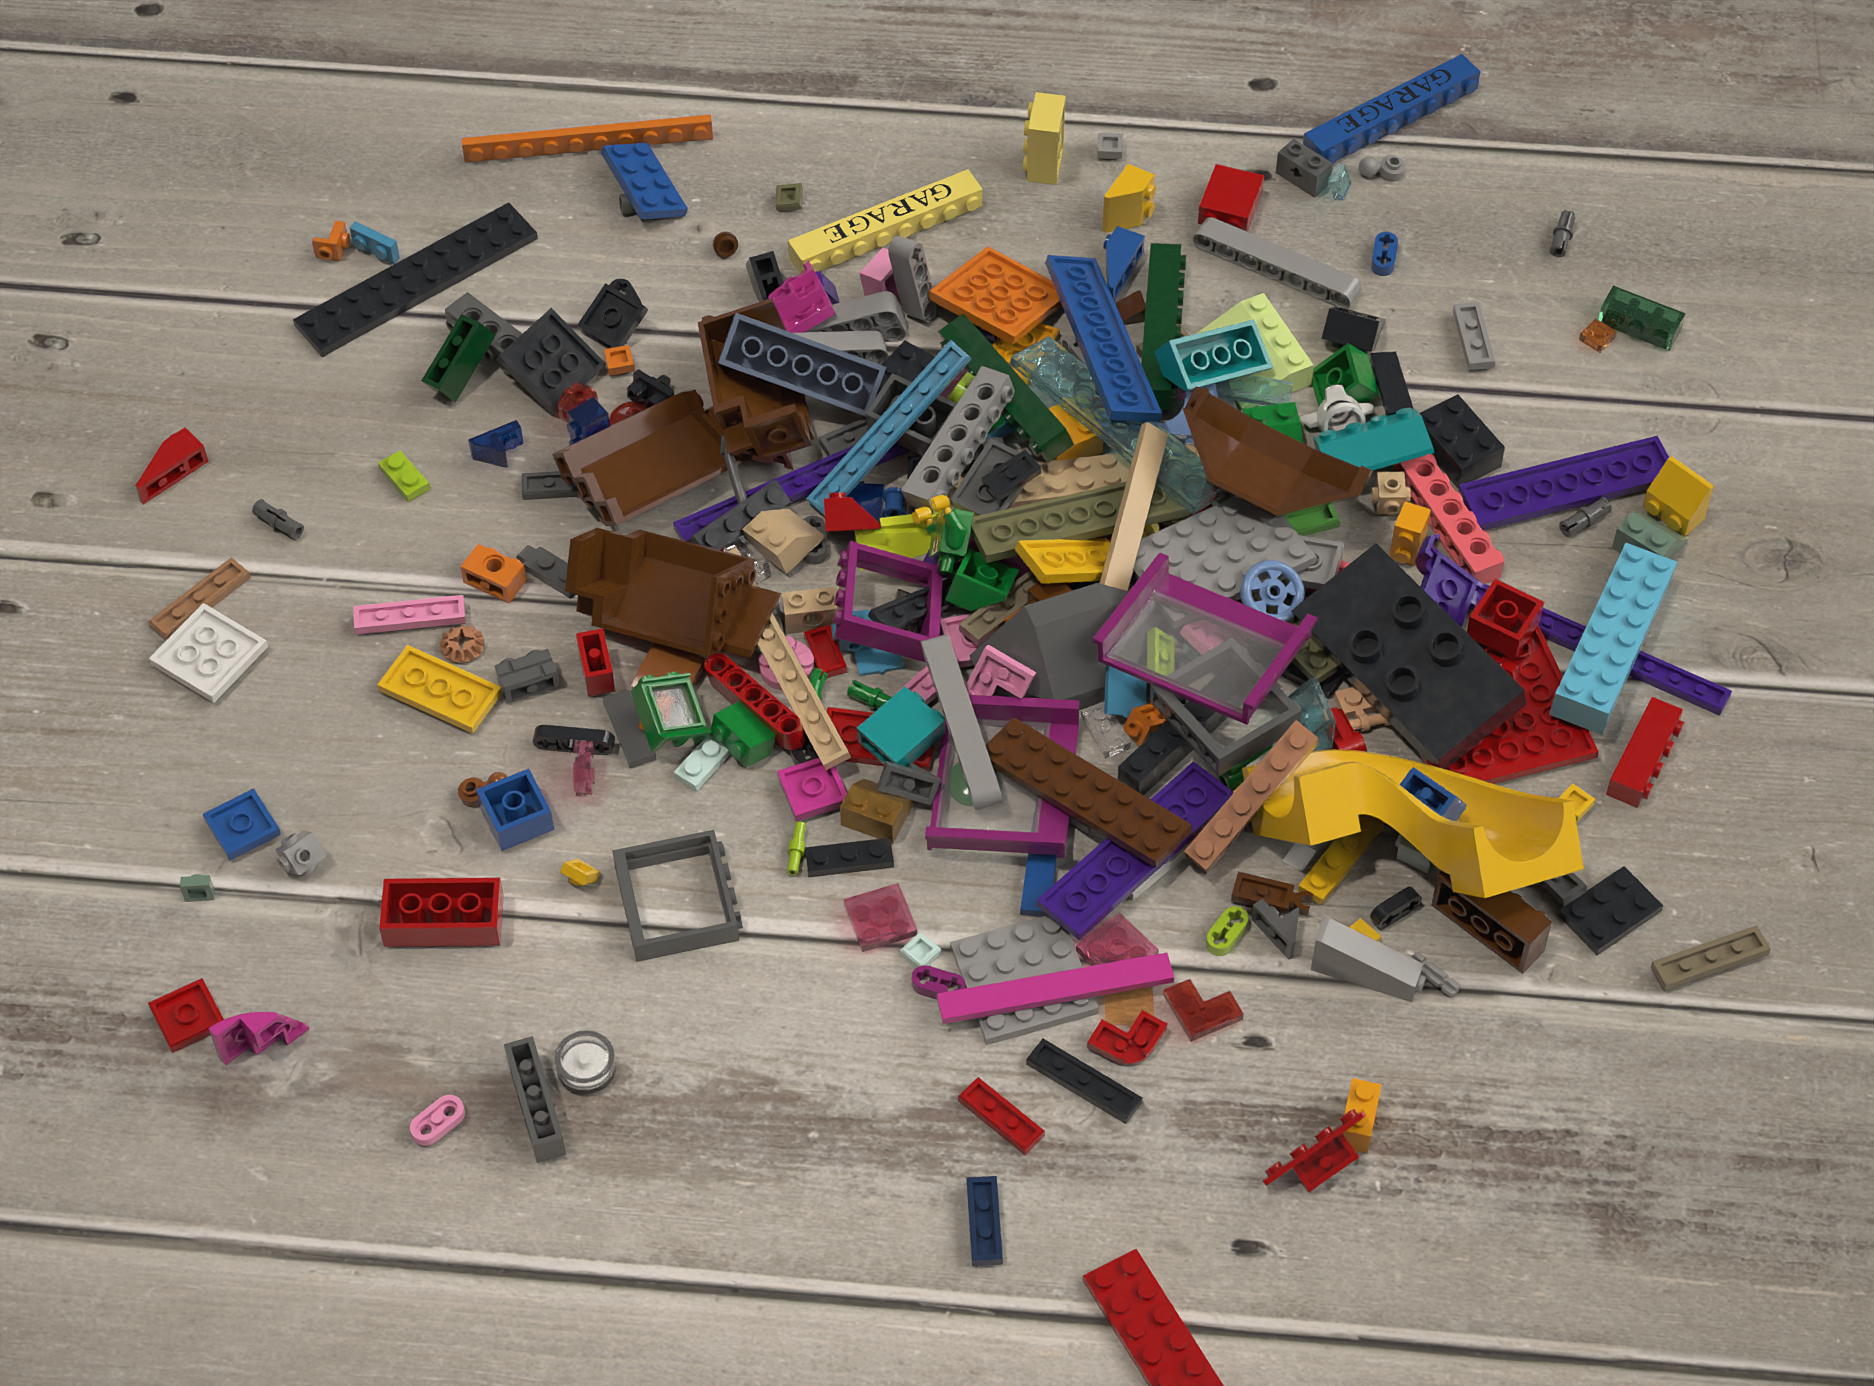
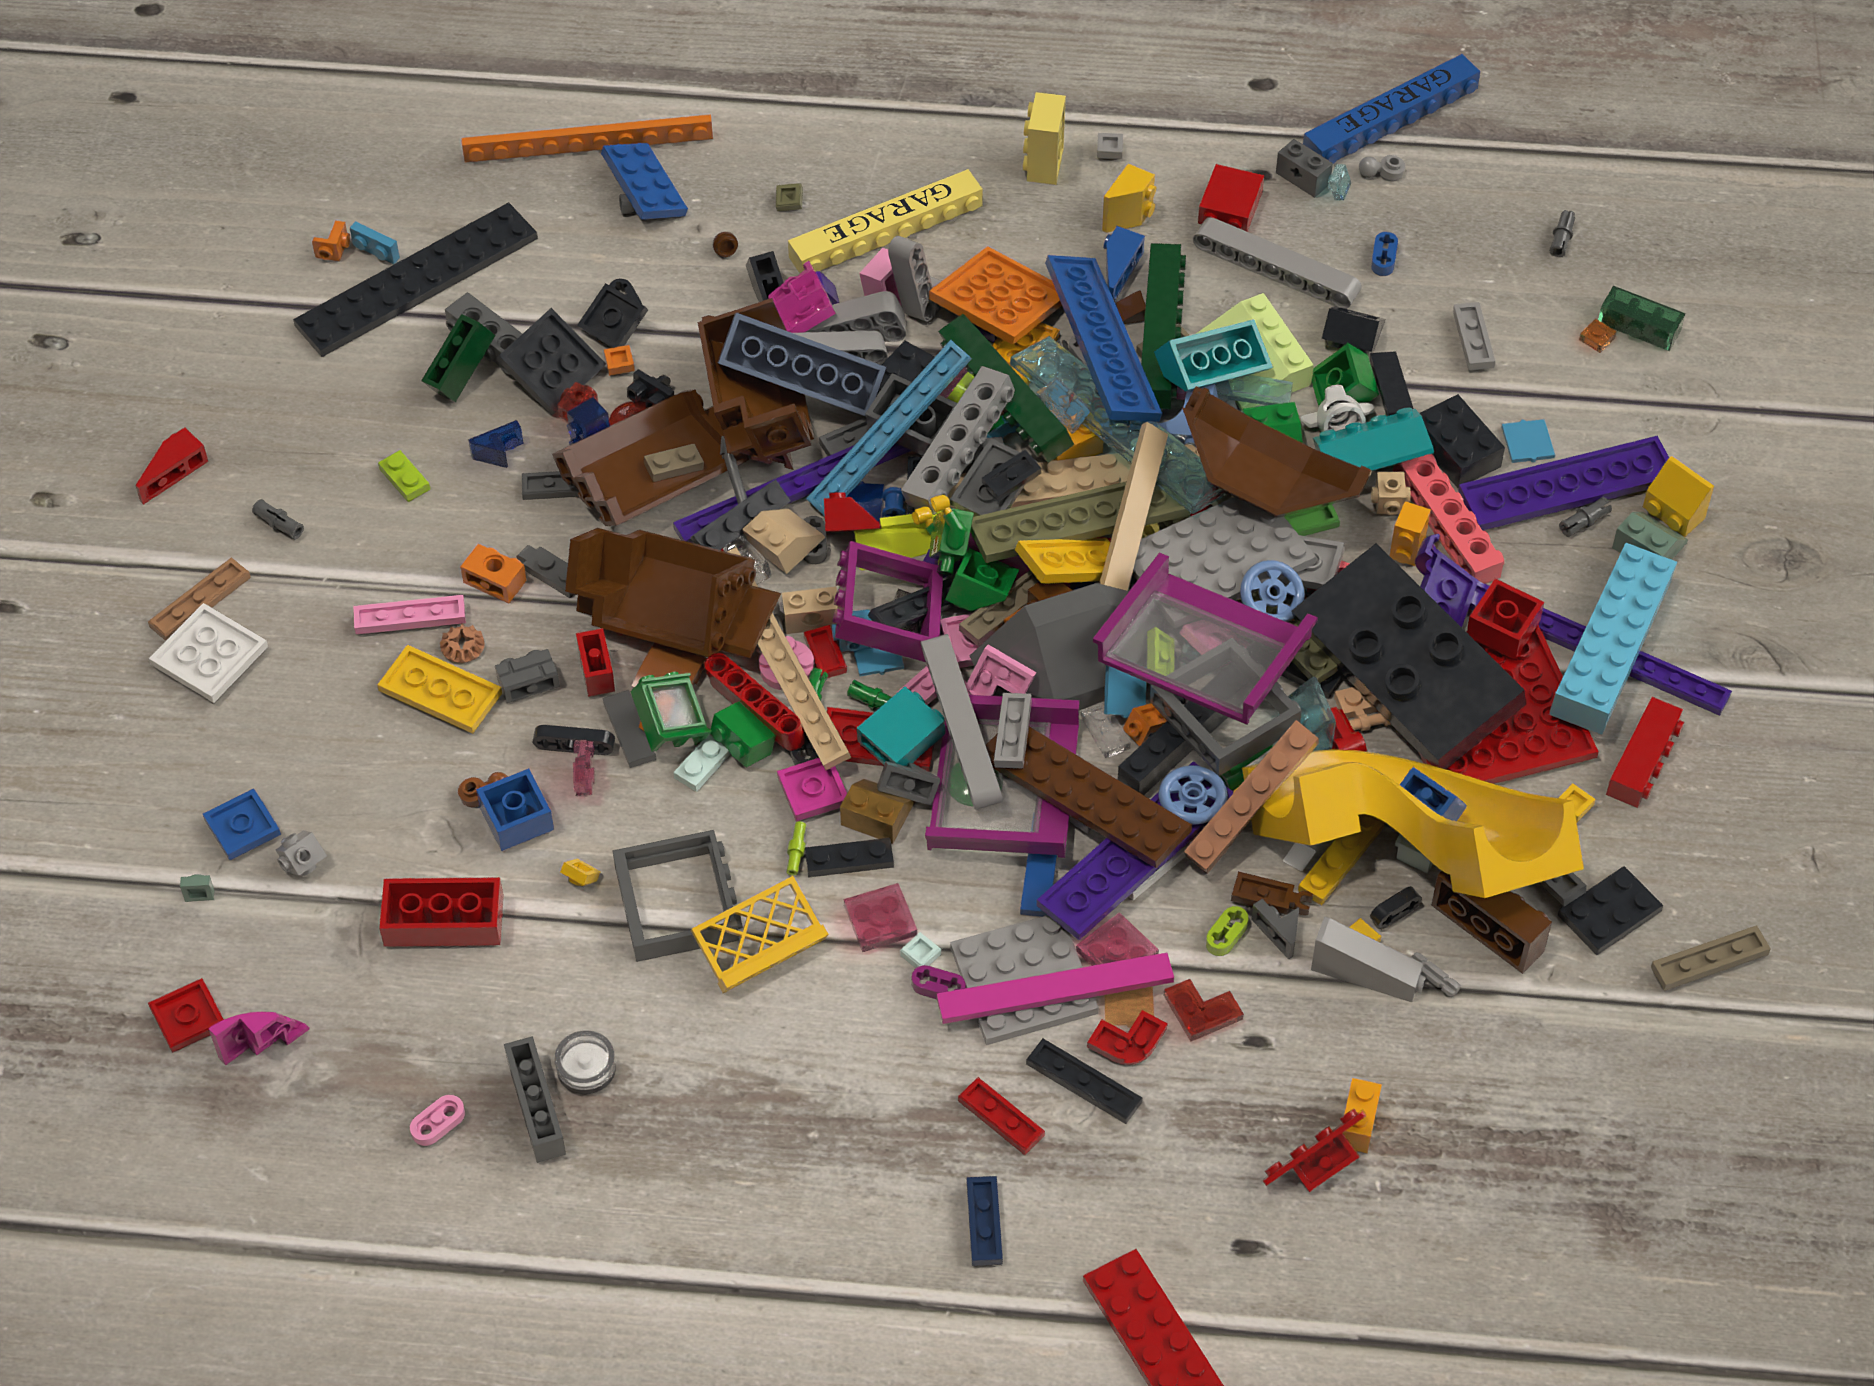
none -> dark tan plate [644,444,704,482]
none -> yellow fence [691,876,829,993]
none -> light grey plate [994,693,1032,768]
none -> clear slope [1036,376,1091,434]
none -> medium blue plate [1159,766,1228,825]
none -> dark azure piece [1501,419,1555,463]

